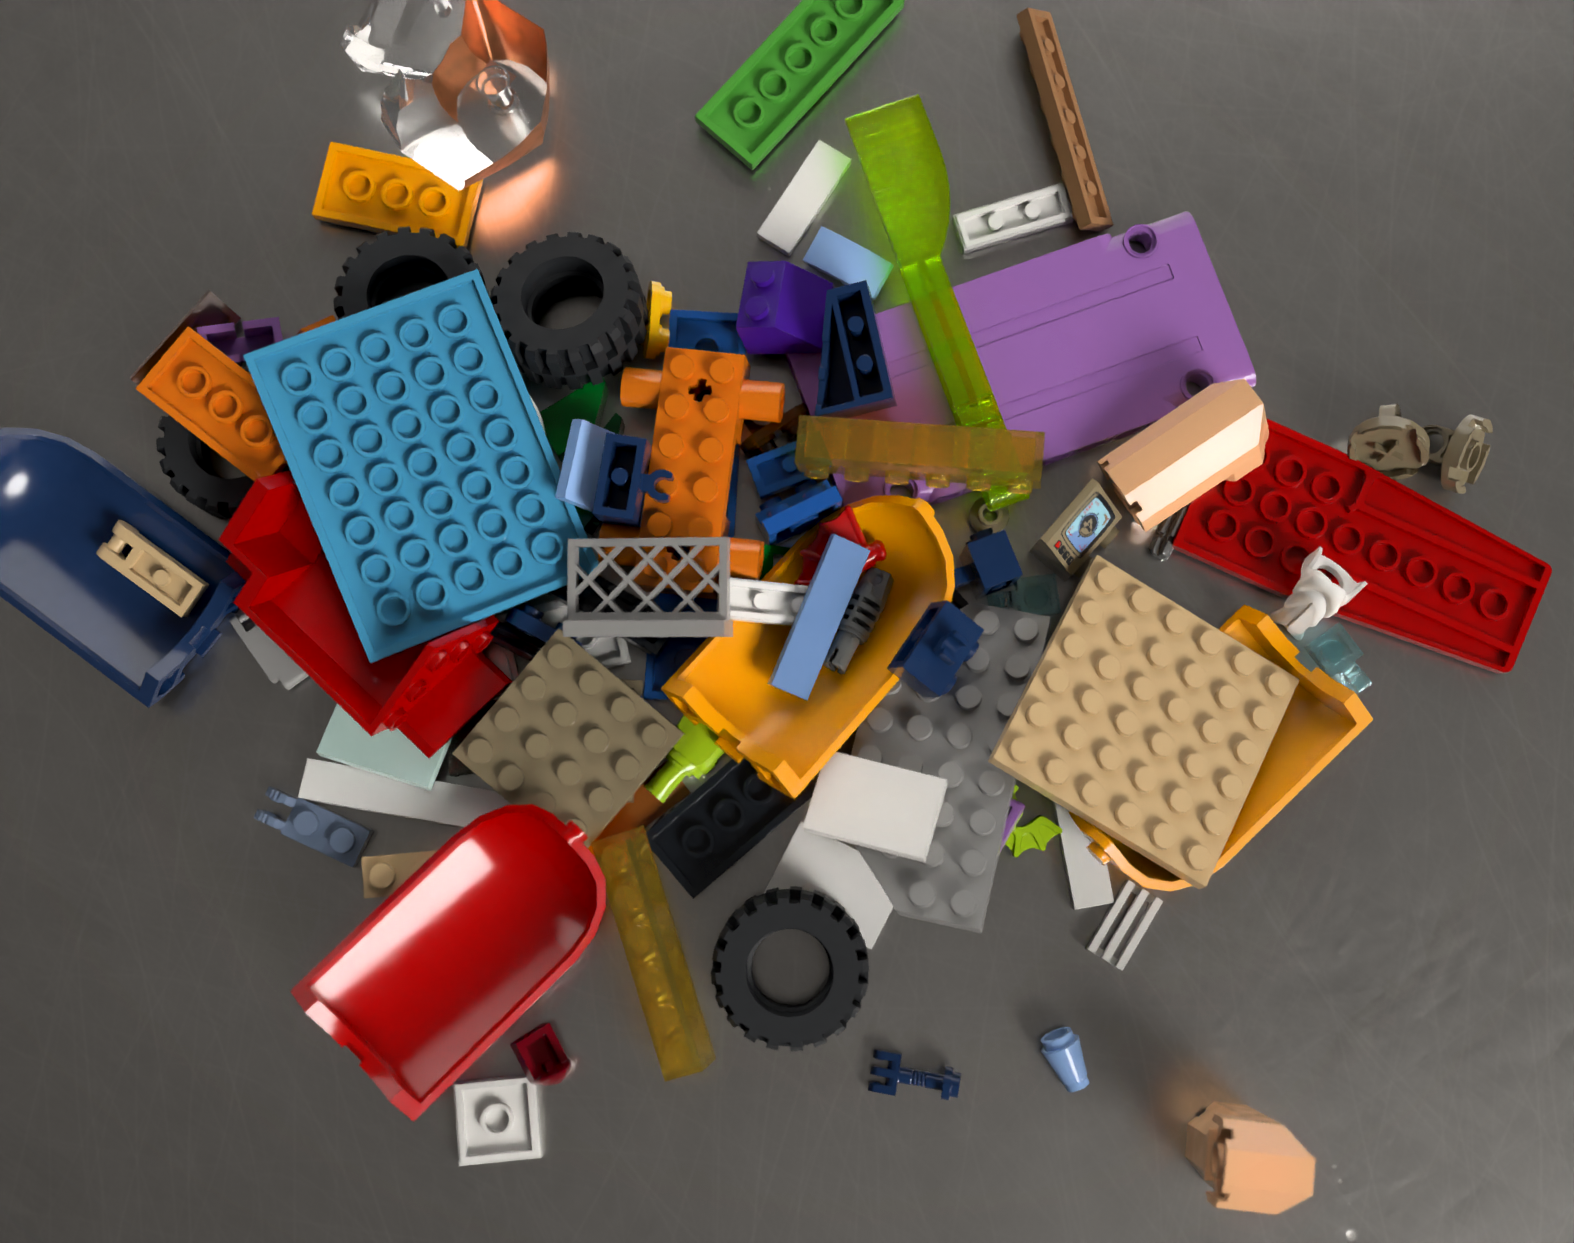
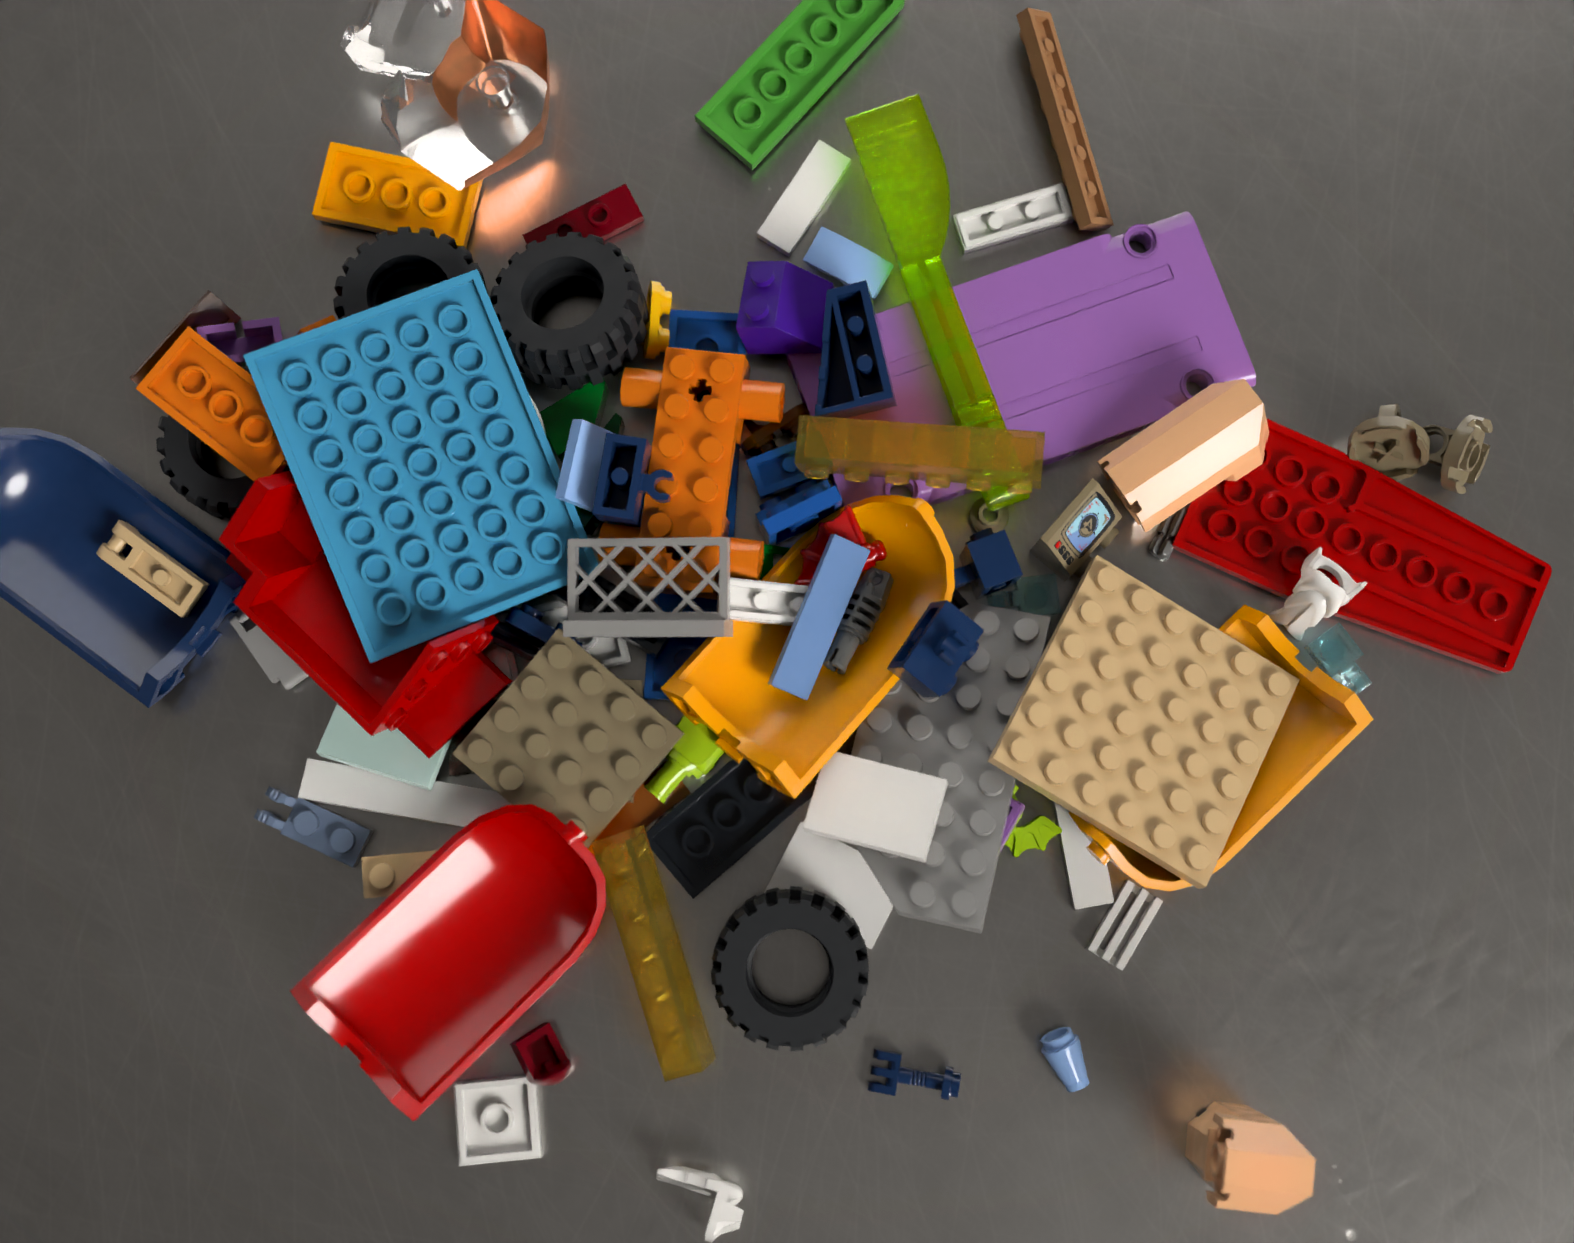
none -> dark red plate [522,183,644,244]
none -> white hair [656,1166,744,1243]

